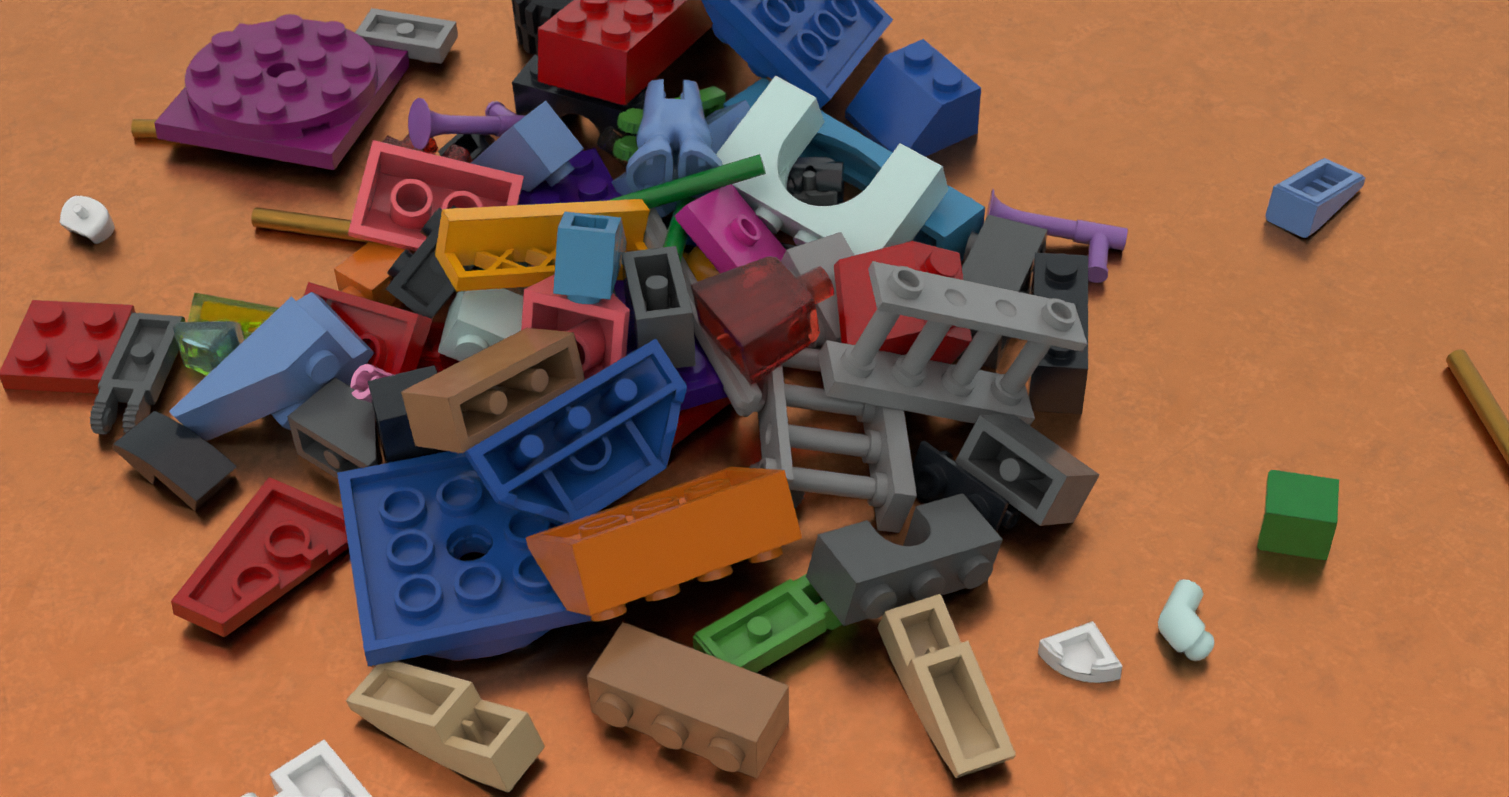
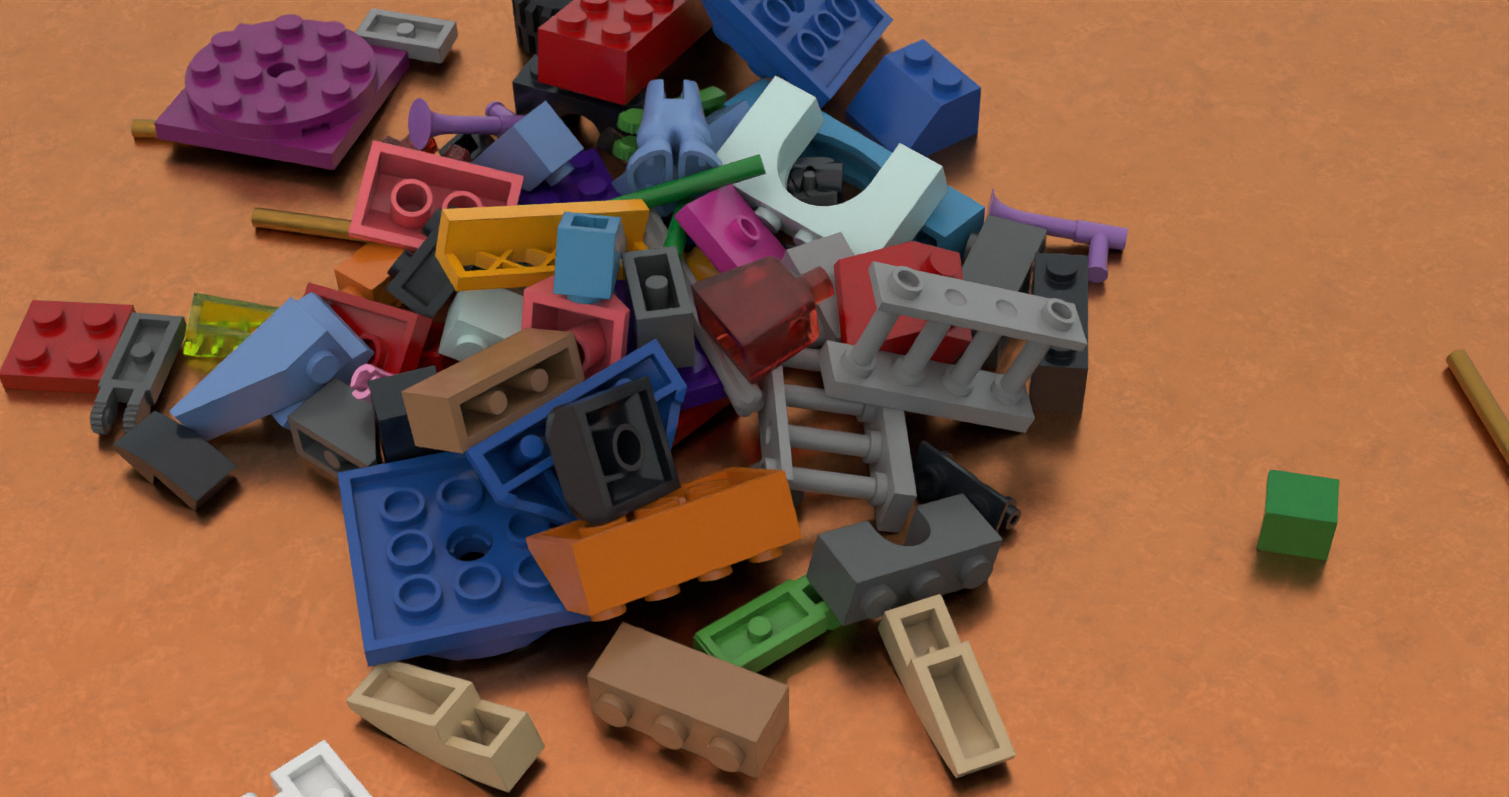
white piece [59,196,115,244] -> none
red wing [171,477,349,637] -> none
clear light blue slope [173,321,245,376] -> none
dark grey brick [955,415,1100,526] -> none
white tile [1038,621,1123,683] -> none
light aqua arm [1158,579,1215,661] -> none
medium blue slope [1265,158,1366,238] -> none
none -> black slope [545,376,681,525]

